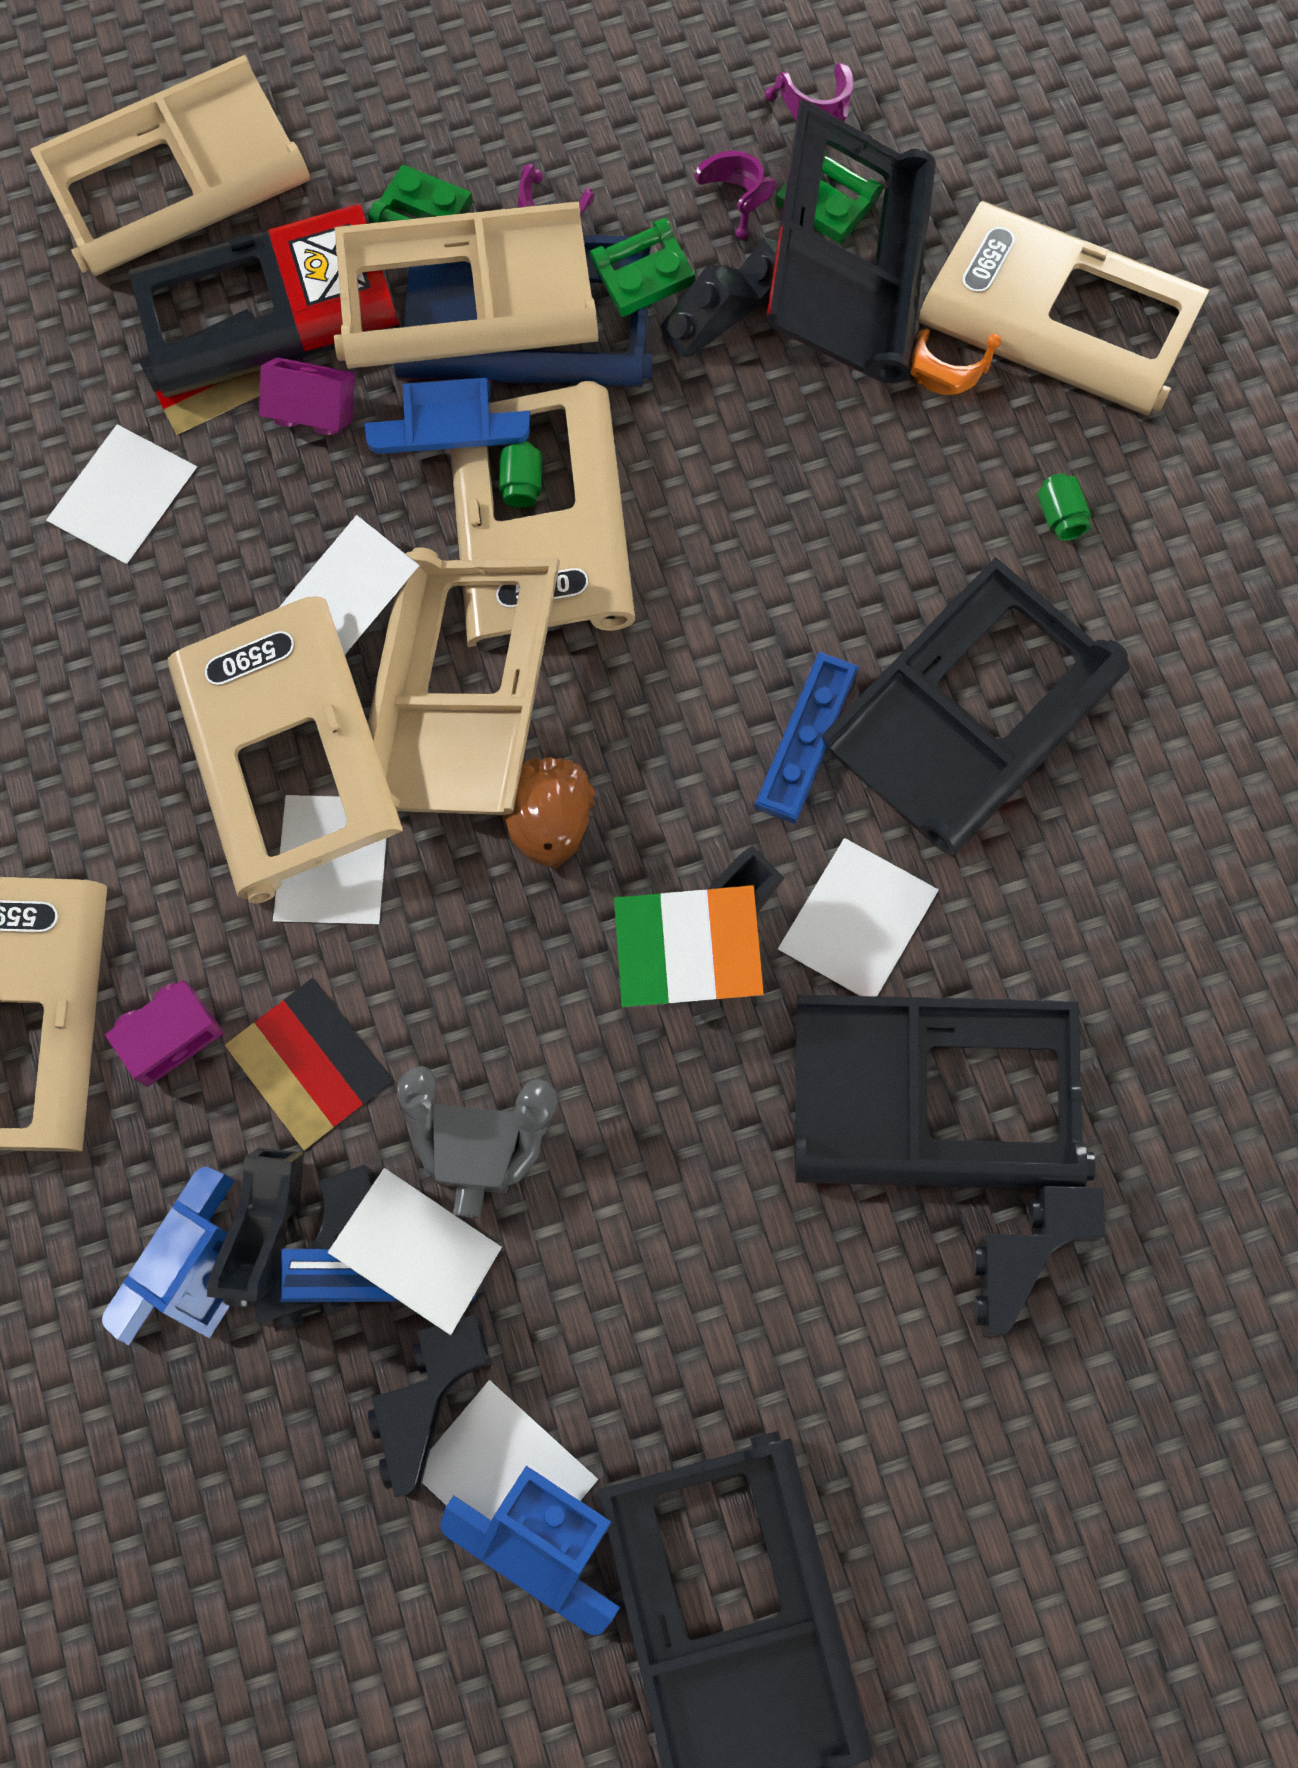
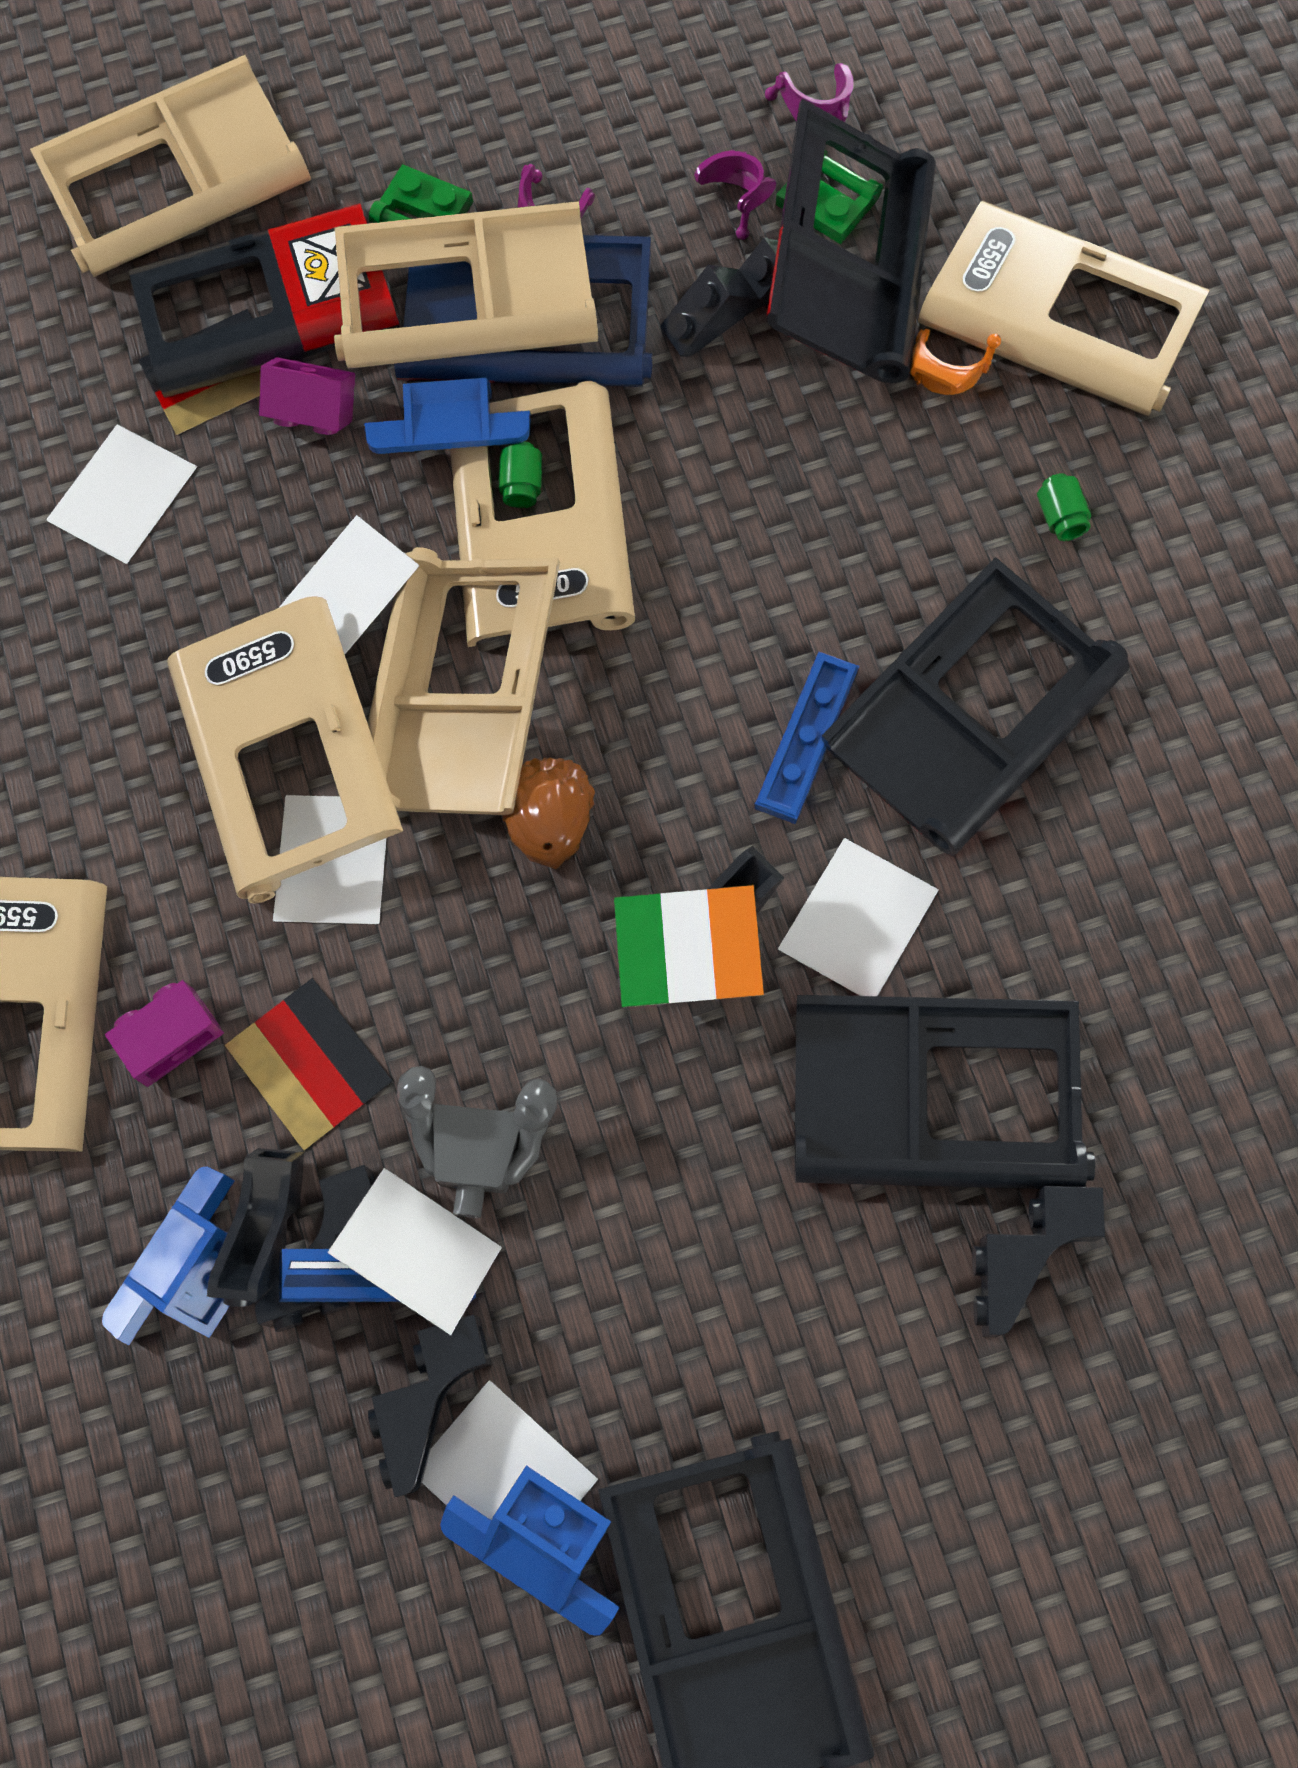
green plate [590,217,696,317] -> none

